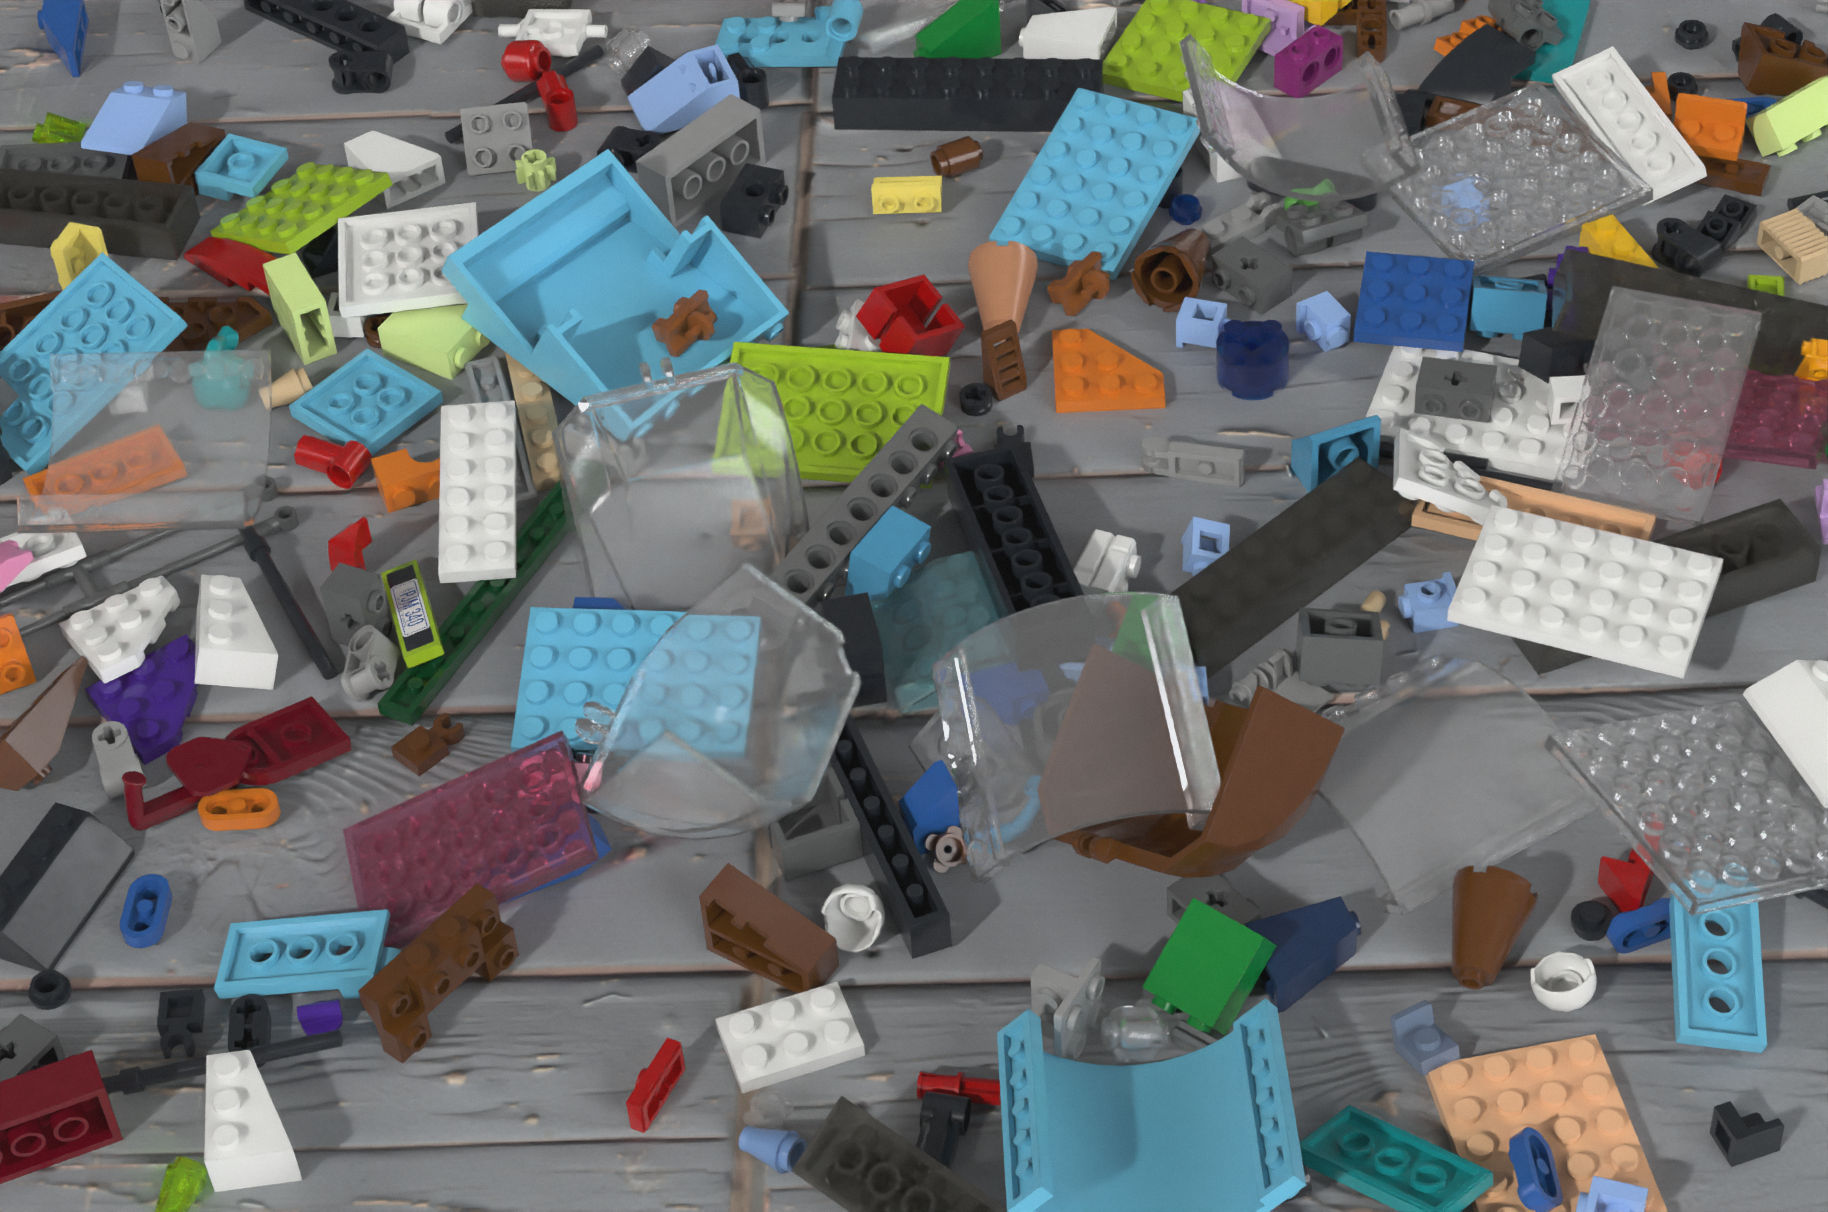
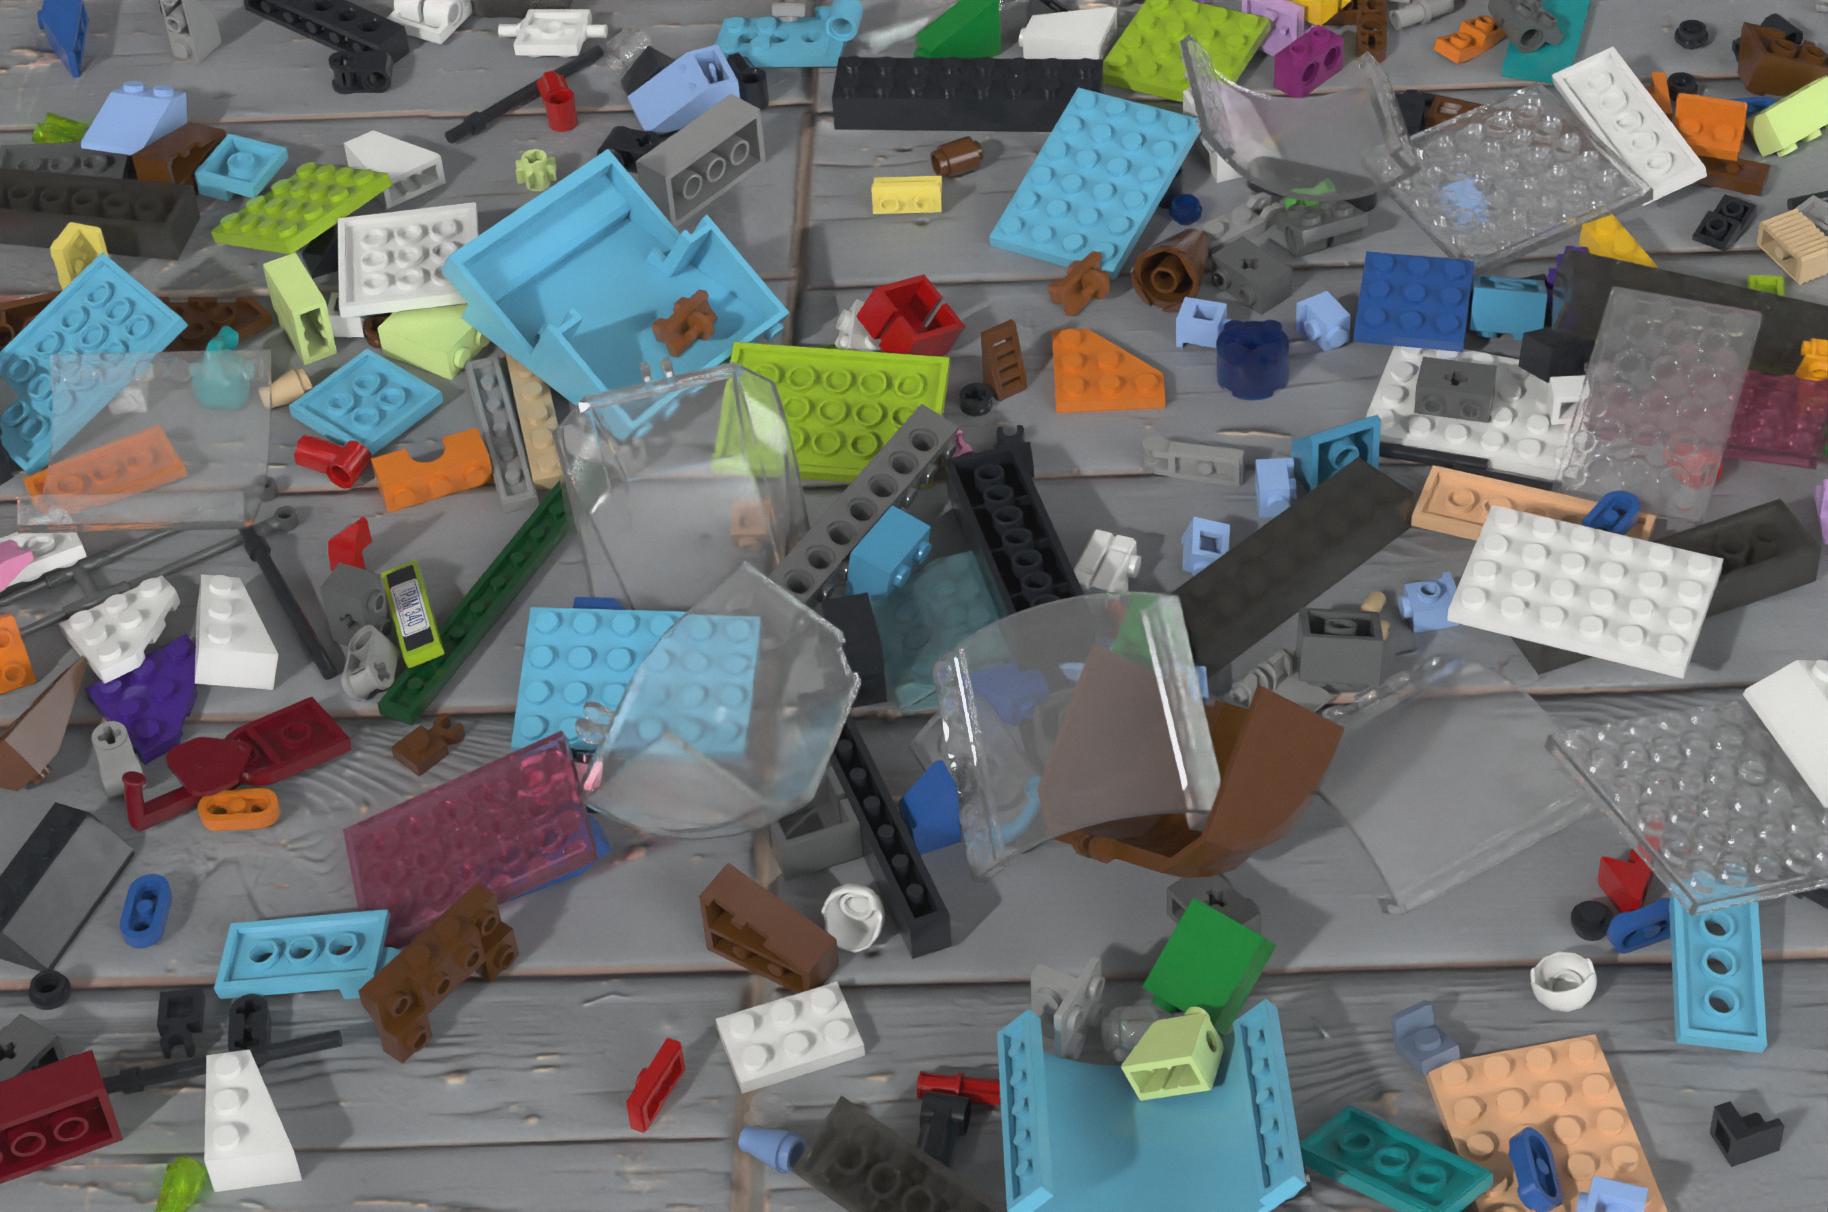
red slope [183,236,278,296] -> none
dark purple plate [297,999,343,1036] -> none
white plate [438,400,516,583] -> none
light grey bracket [460,102,534,176] -> none
red head [501,40,552,83] -> none
black brick [719,163,789,239] -> none
plate [924,826,970,873] -> none
nougat cone [968,241,1038,342] -> none
dark blue slope [1246,896,1361,1013] -> none
white plate [1393,428,1507,525] -> none
black slope [1417,24,1536,107] -> none
reddish brown cone [1451,865,1538,990] -> none
black piece [1652,218,1723,280] -> none
none -> yellowish green torso [1121,1007,1224,1101]
none -> light blue brick [1255,457,1296,518]
none -> blue plate [1581,491,1640,535]

